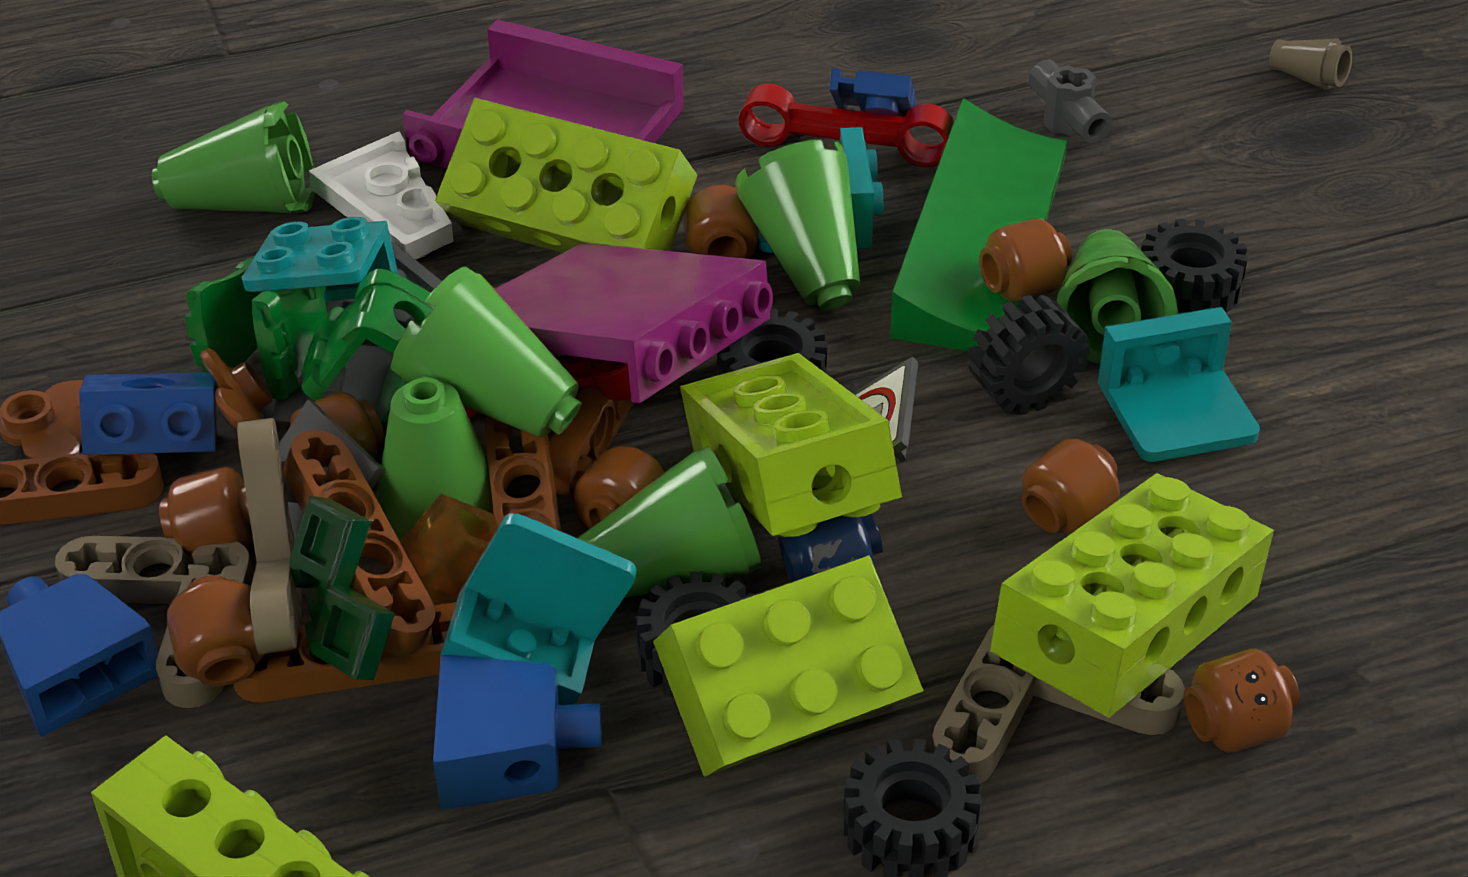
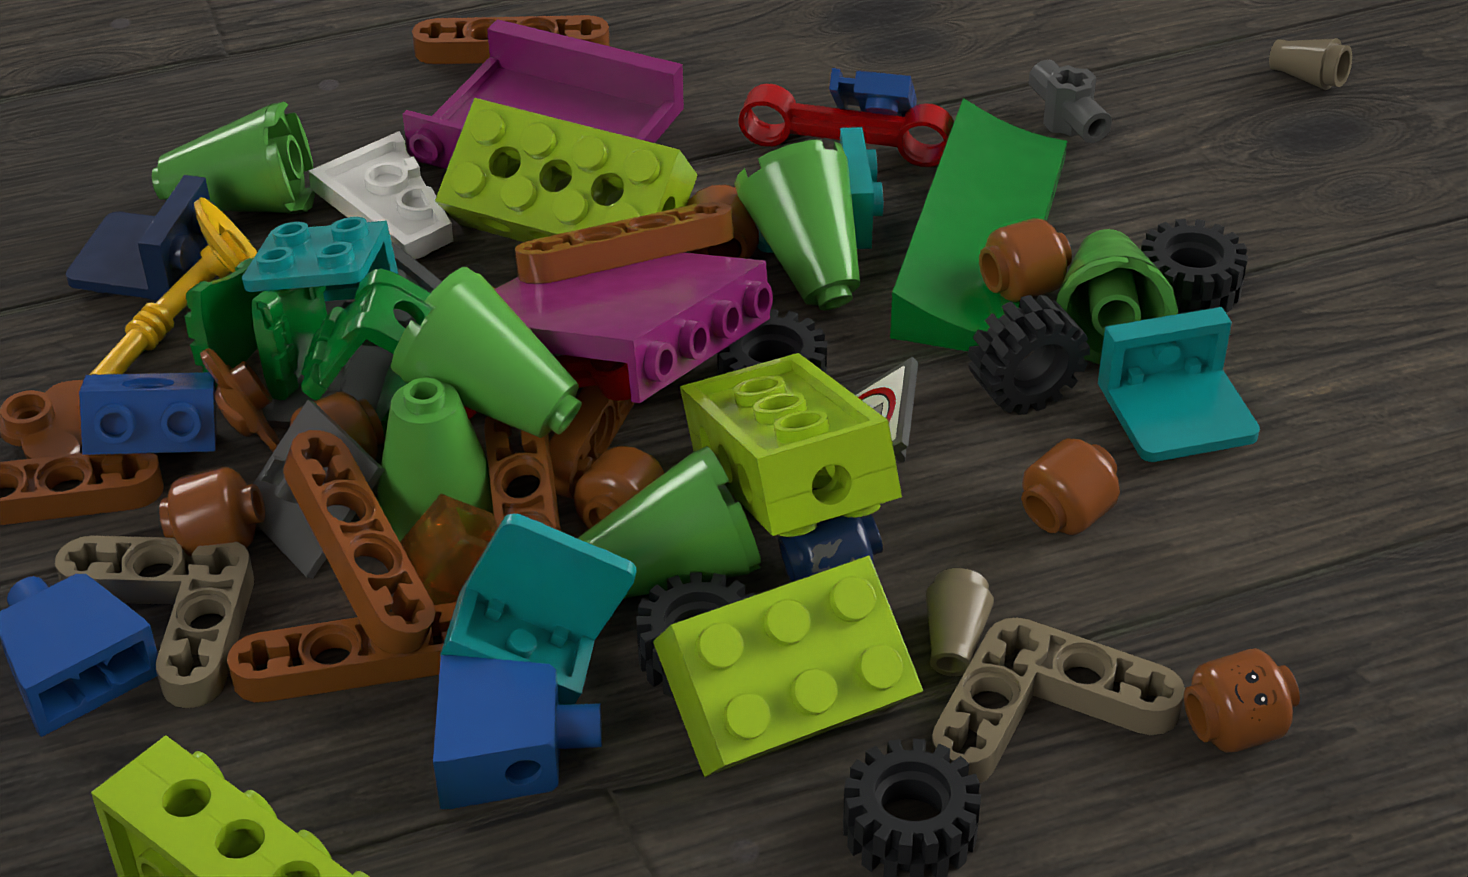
dark orange head [167,575,265,686] -> none
dark tan beam [237,418,302,654] -> none
dark green tile [289,496,395,680] -> none
lime brick [990,473,1274,718] -> none
none -> dark blue bracket [66,175,216,300]
none -> yellow dish [89,197,257,375]
none -> dark orange beam [412,15,610,64]
none -> dark orange beam [515,202,734,284]
none -> dark tan cone [925,568,994,676]

